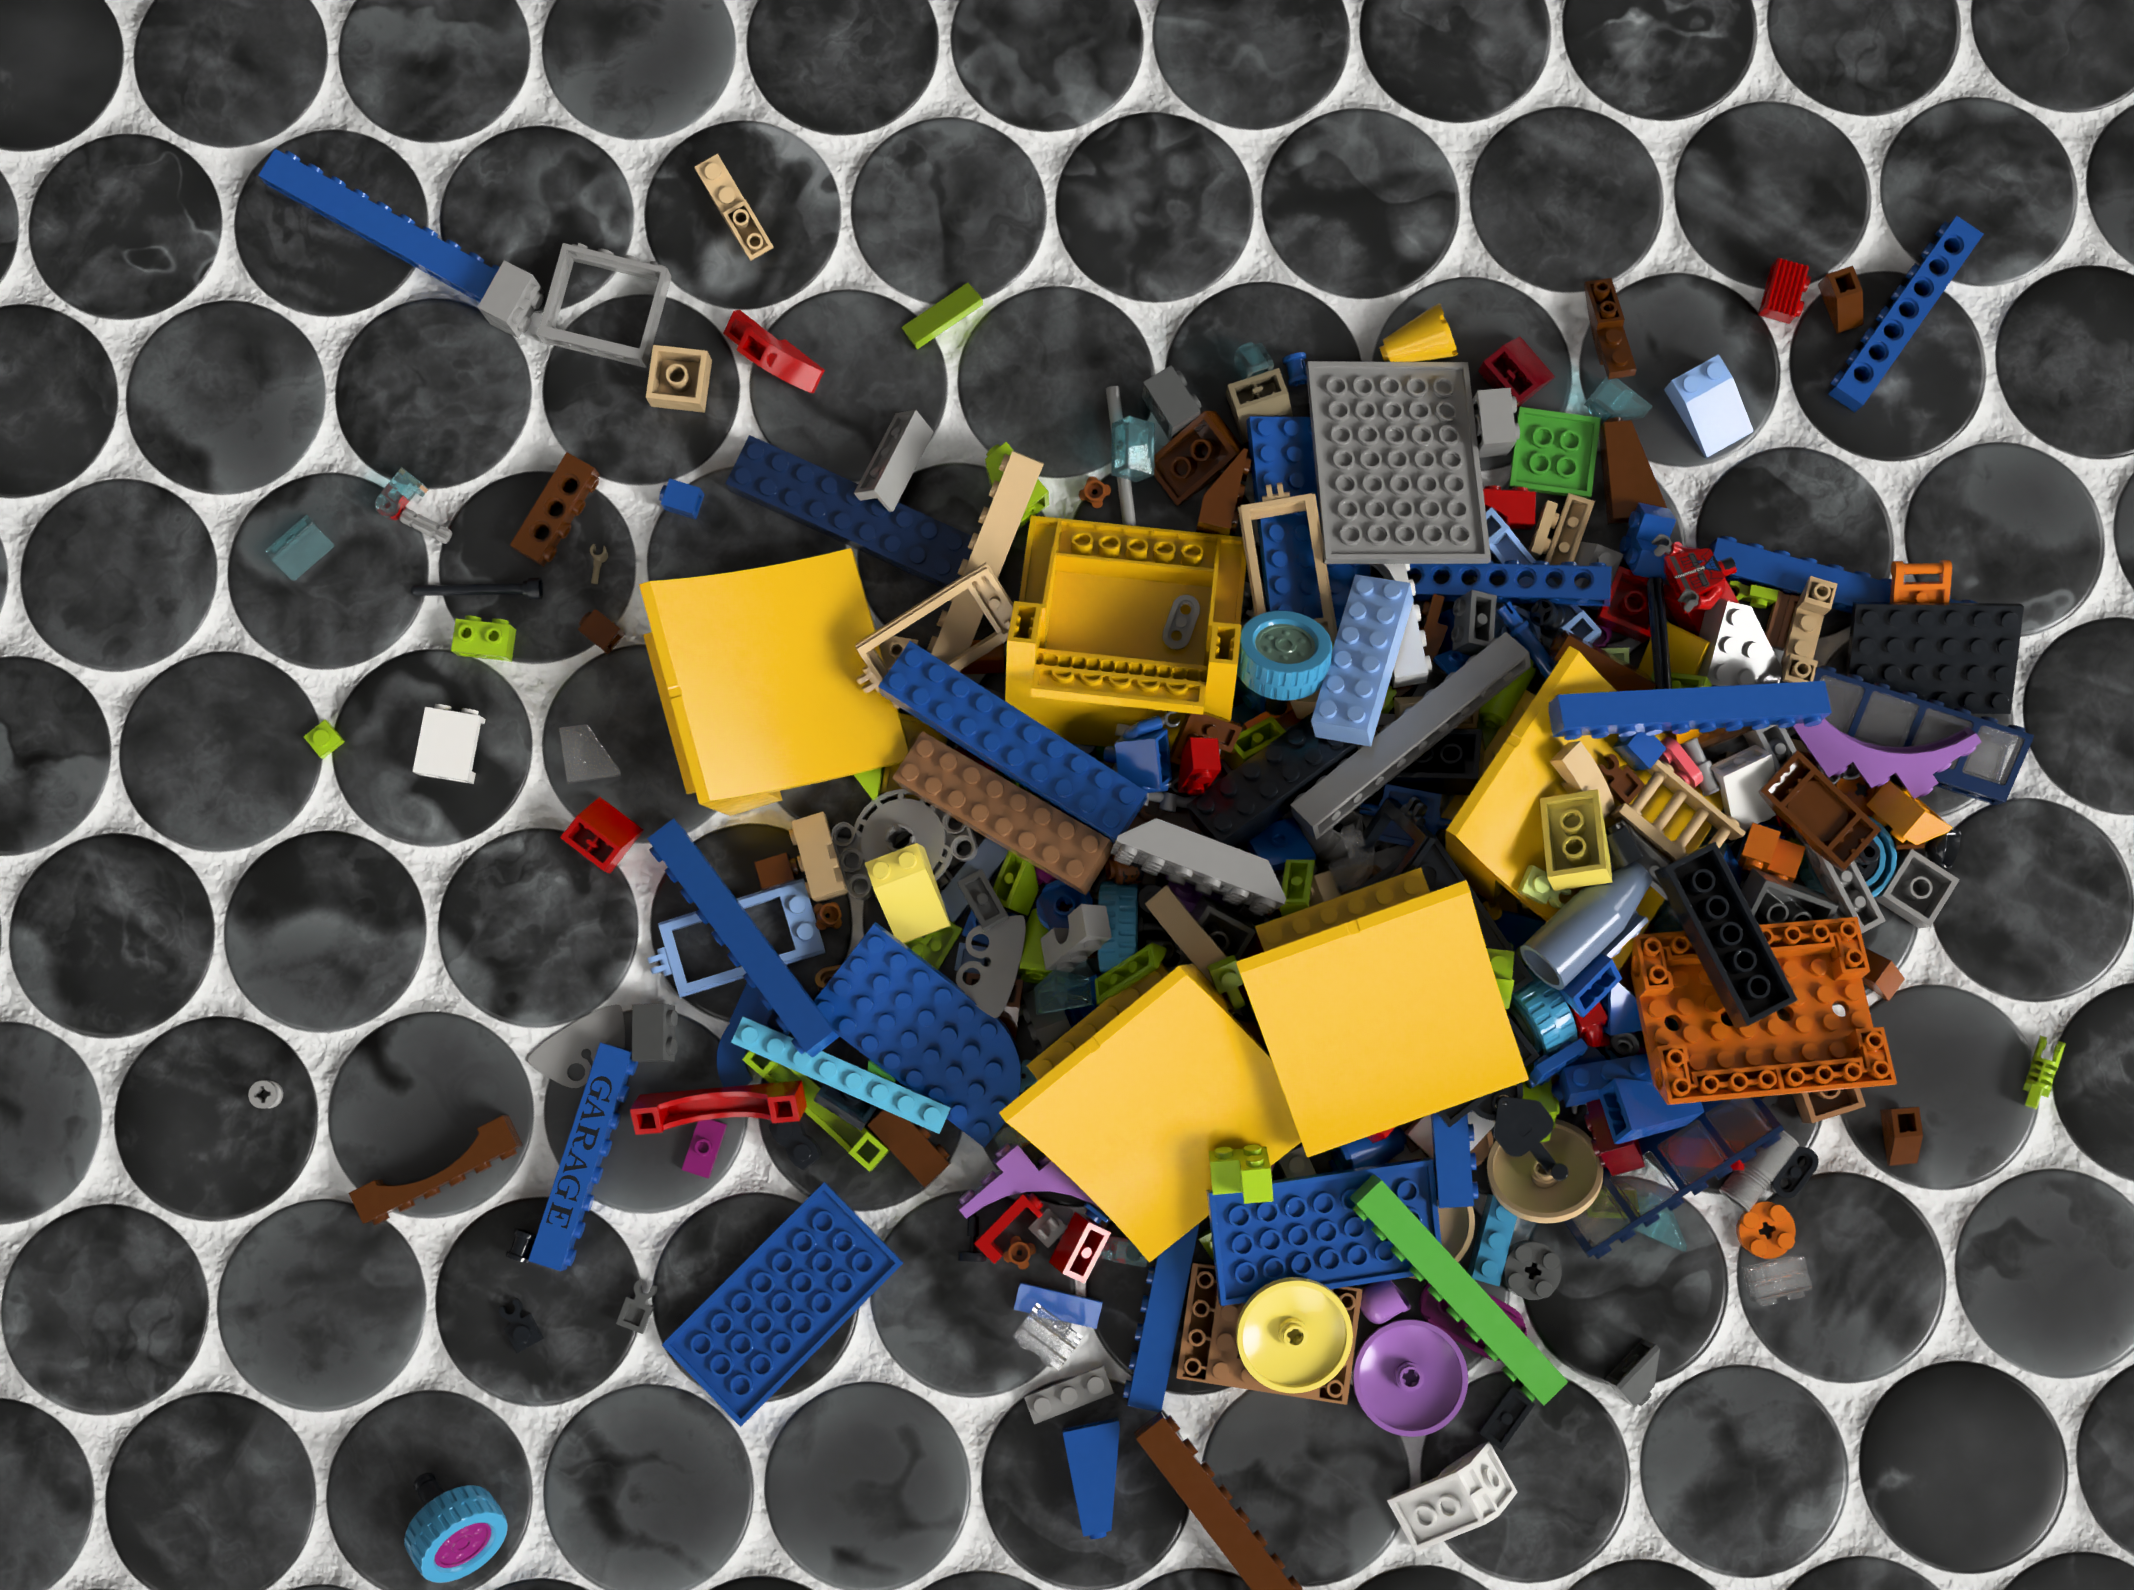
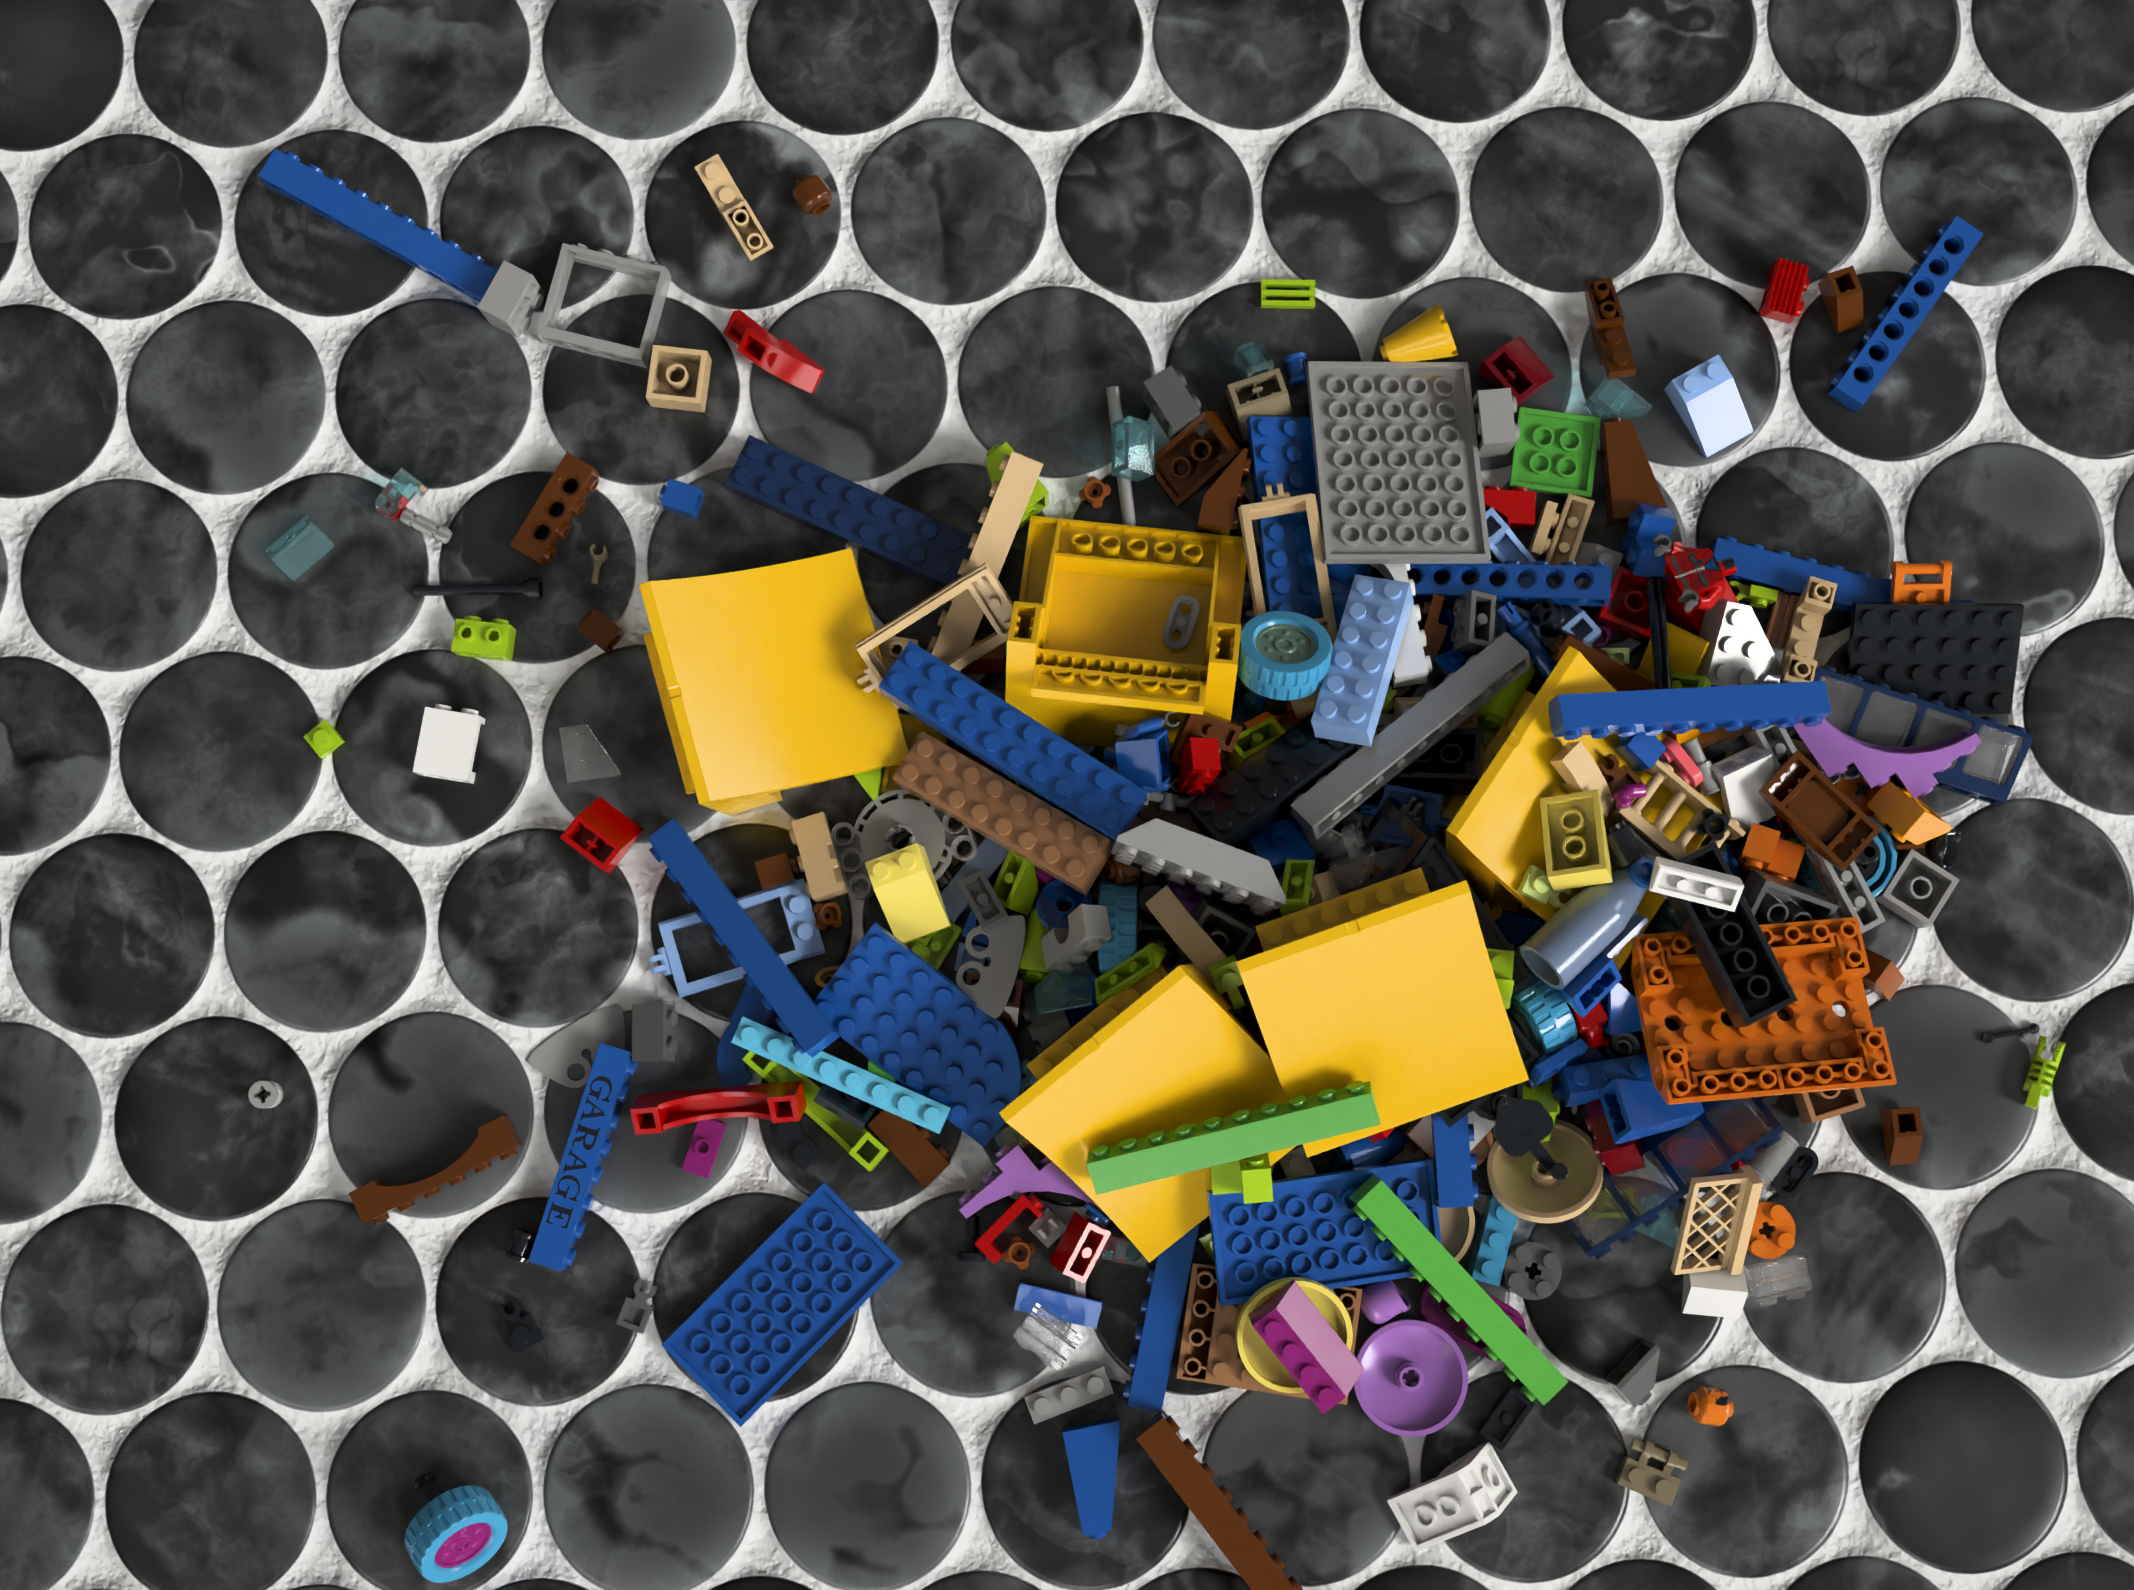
light grey panel [854,410,933,512] -> none
lime slope [901,283,983,349] -> none
none -> reddish brown head [792,174,833,216]
none -> bright green brick [1086,1081,1381,1195]
none -> magenta slope [1248,1279,1364,1414]
none -> lime tile [1260,279,1315,309]
none -> magenta arm [1613,783,1647,809]
none -> dark tan plate [1615,1438,1688,1507]
none -> blue tile [1629,857,1654,888]
none -> white slope [1649,857,1744,912]
none -> tan fence [1671,1165,1763,1275]
none -> white slope [1681,1256,1748,1319]
none -> orange head [1688,1386,1734,1426]
none -> black plate [1696,808,1730,841]
none -> black hinge [1980,1023,2040,1043]

